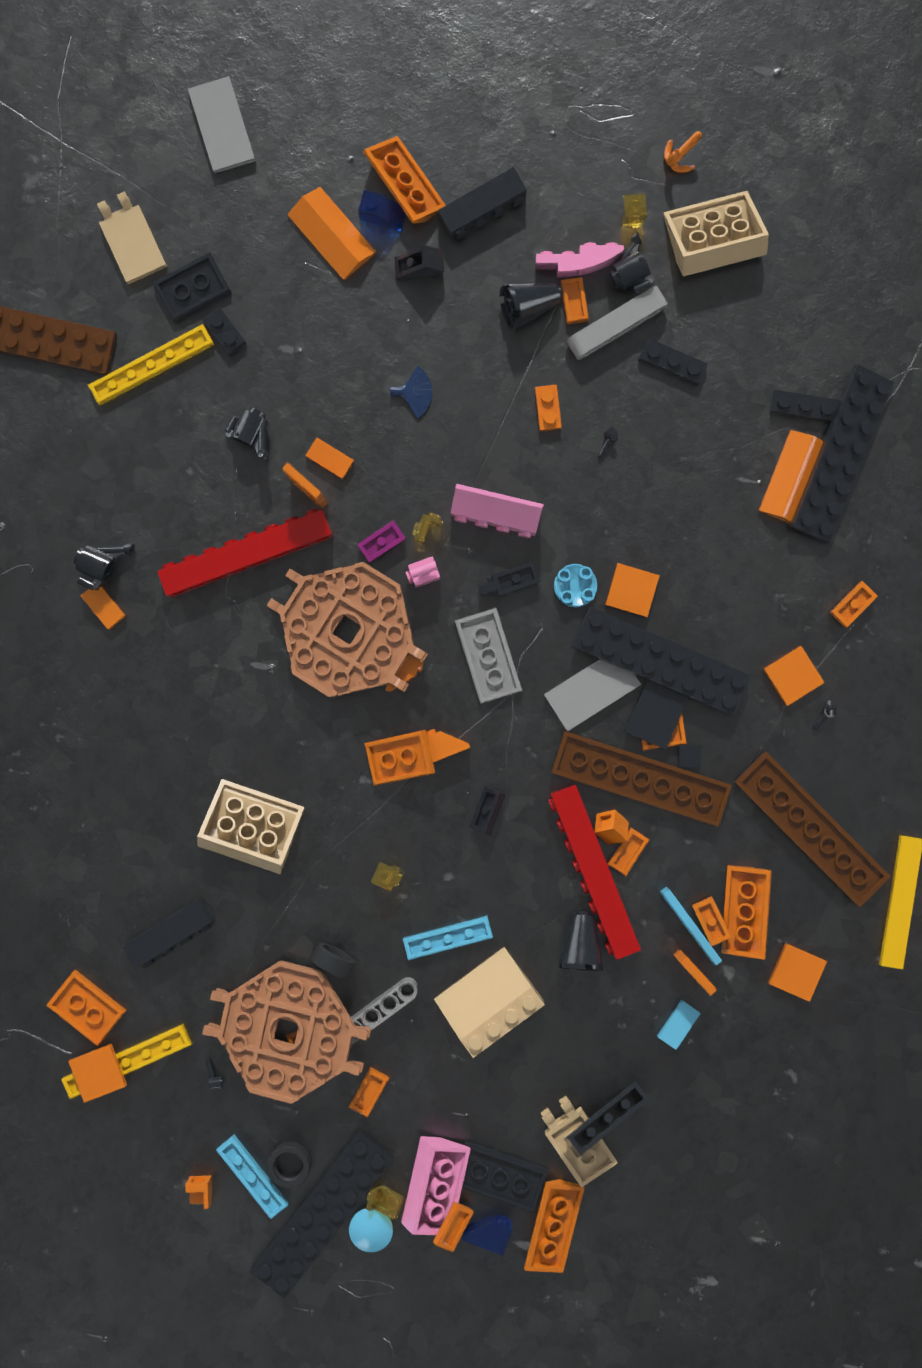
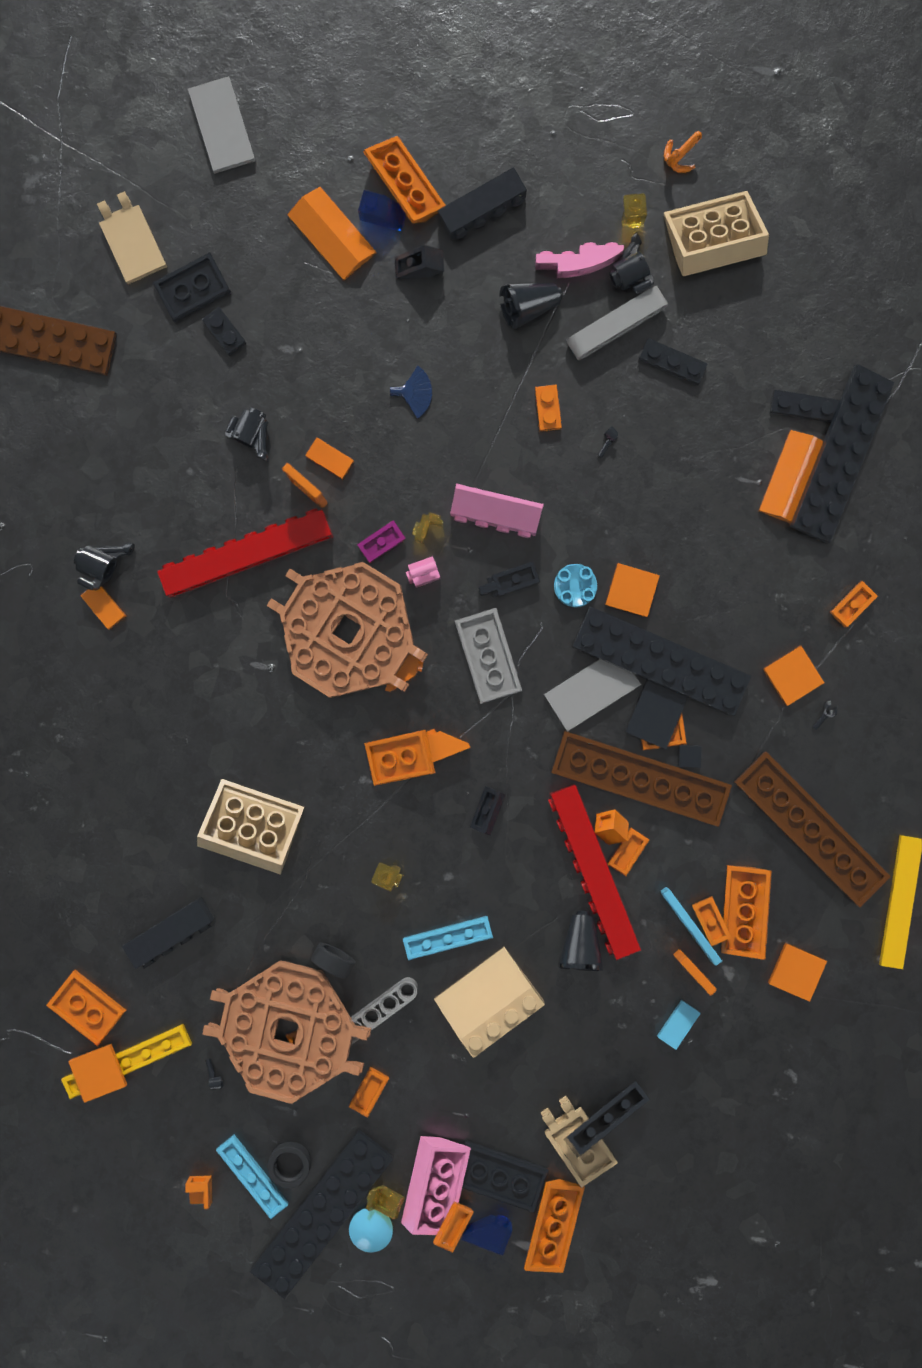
yellow tile [88,324,214,406] -> none
orange tile [560,277,589,325] -> none

